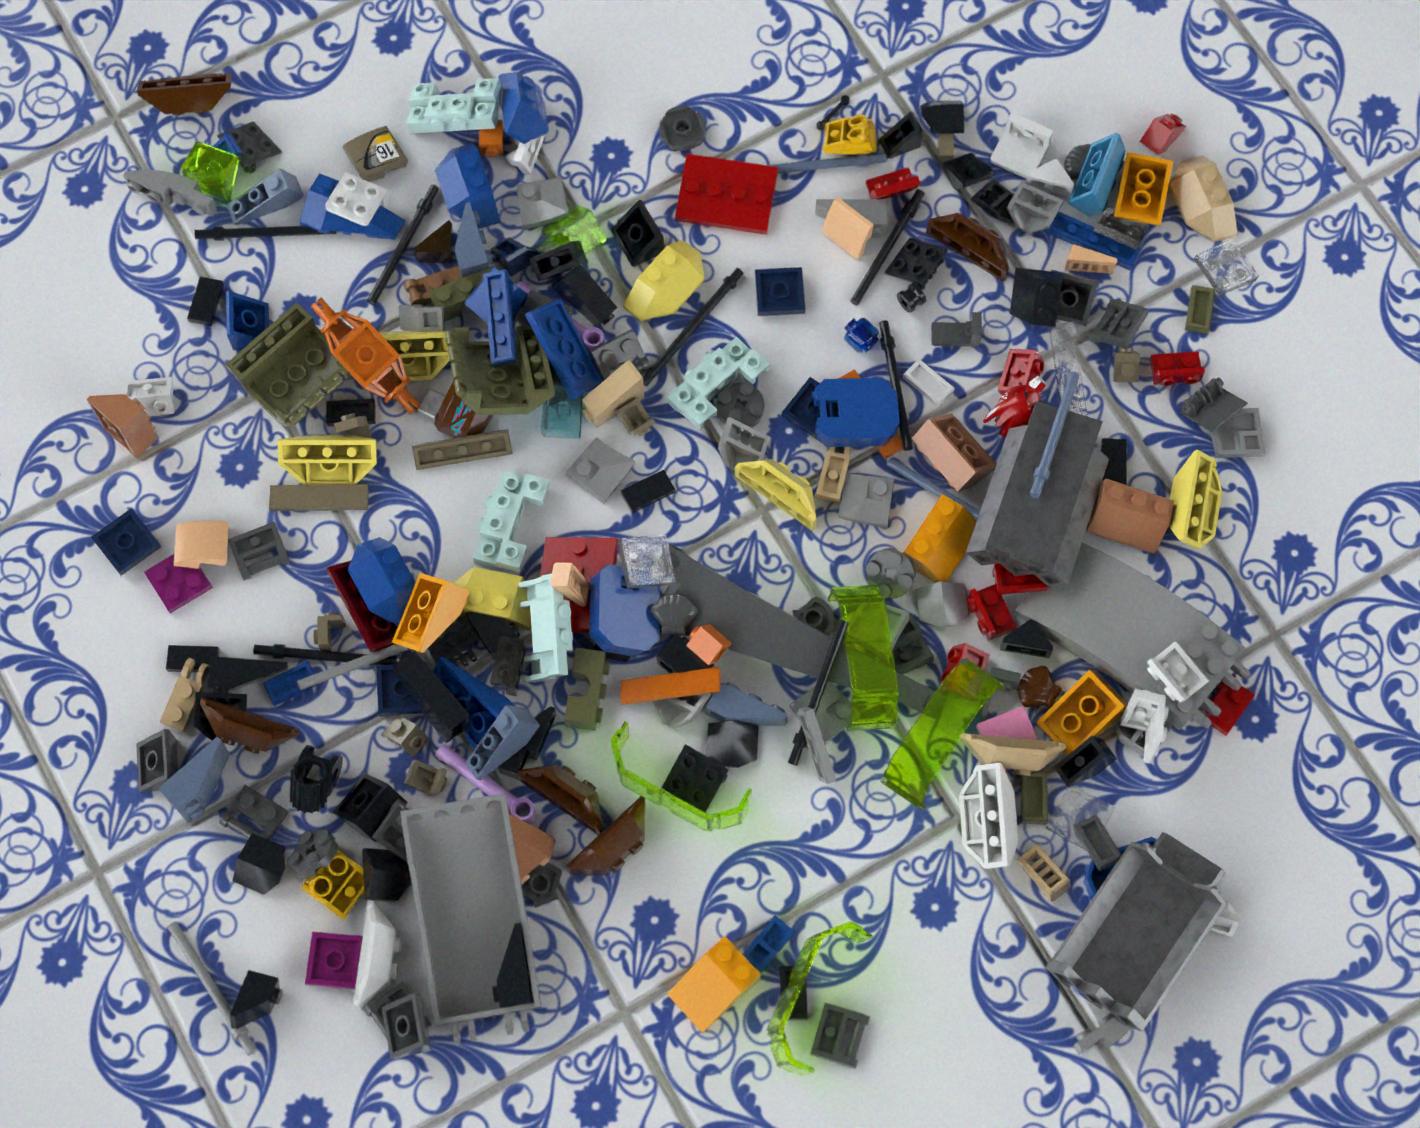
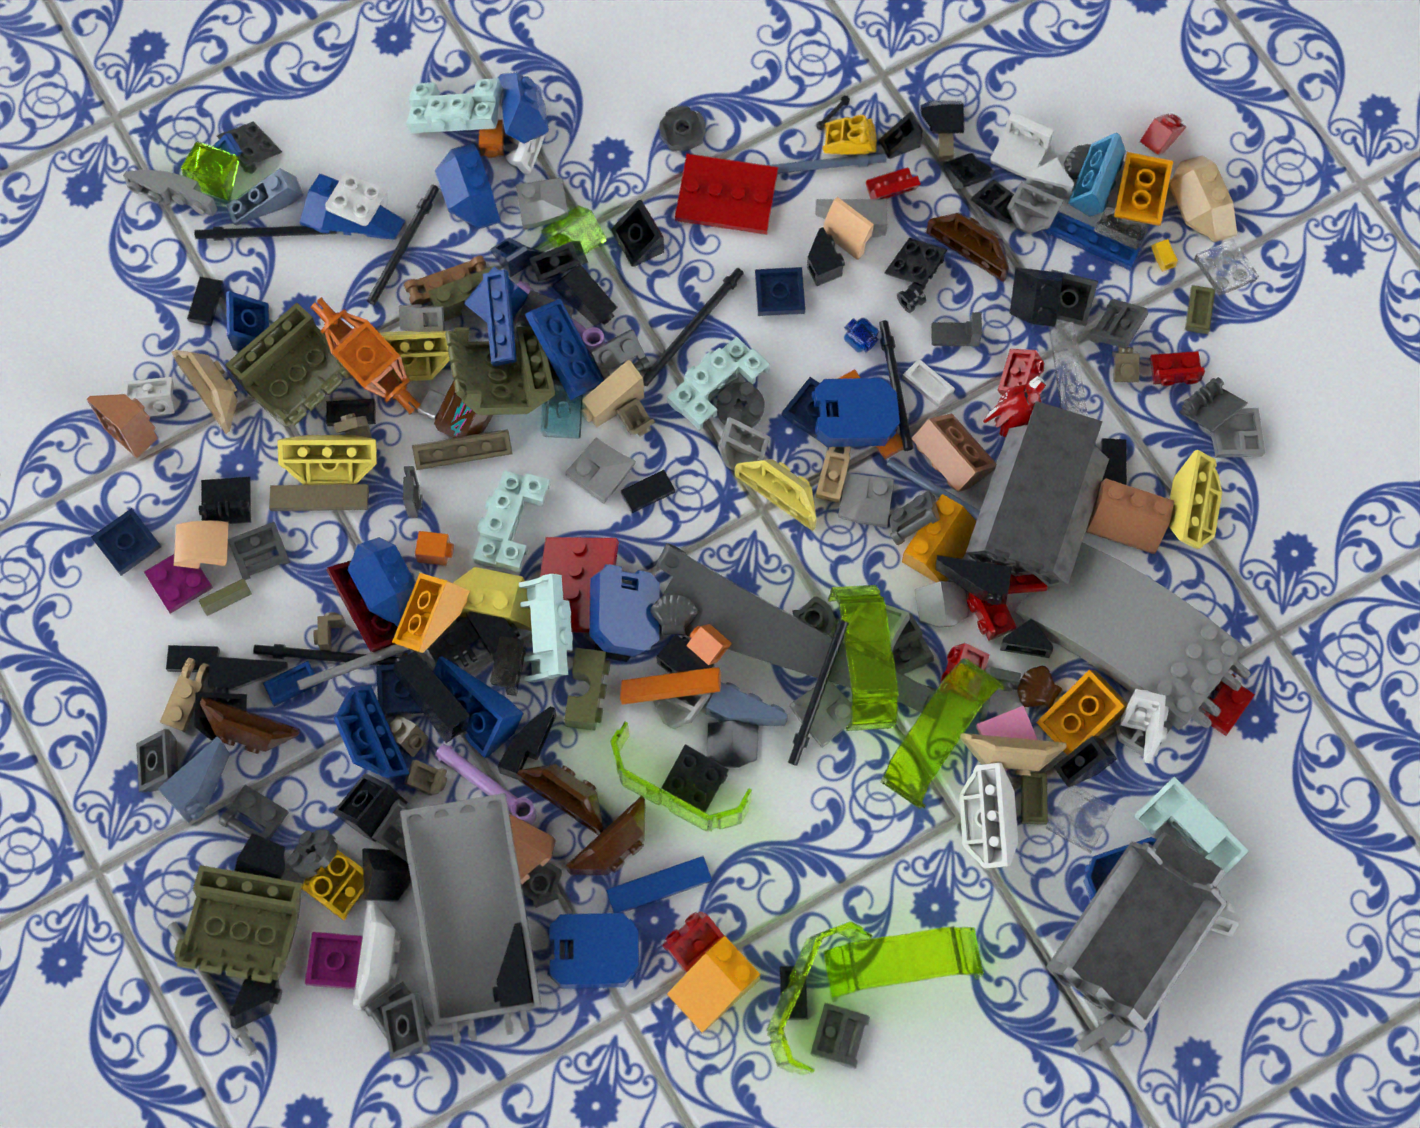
reddish brown wedge [137,73,232,116] -> none
black piece [289,745,343,814] -> none
dark tan slope [343,126,408,182] -> none
dark brown slope [413,220,454,264] -> none
sand blue slope [454,202,493,278] -> none
sand blue slope [465,705,540,780] -> none
light nougat slope [550,563,590,607] -> none
clear plate [617,535,676,589] -> none
light yellow wedge [623,240,704,321] -> none
blue slope [742,915,796,973] -> none
light grey tile [797,706,836,784] -> none
black bar [850,189,925,306] -> none
dark grey plate [865,548,916,599] -> none
tan slope [1017,844,1071,902] -> none
sand blue bar [1030,372,1080,498] -> none
light nougat slope [1065,245,1118,274] -> none
dark grey tile [1073,814,1122,871] -> none
white bracket [1147,641,1209,702] -> none
none -> tan wedge [171,350,238,434]
none -> olive slope [174,865,302,983]
none -> black hinge [199,476,251,524]
none -> olive tile [199,579,252,616]
none -> blue wedge [334,685,410,779]
none -> dark grey plate [403,466,423,518]
none -> orange brick [415,531,454,566]
none -> blue piece [547,913,639,989]
none -> blue tile [606,856,712,913]
none -> red bracket [662,911,724,972]
none -> black slope [807,227,845,286]
none -> clear neon green windscreen [823,926,984,1002]
none -> dark grey plate [889,491,940,546]
none -> black slope [936,555,1012,605]
none -> light aqua bracket [1134,777,1249,878]
none -> yellow piece [1151,239,1178,272]

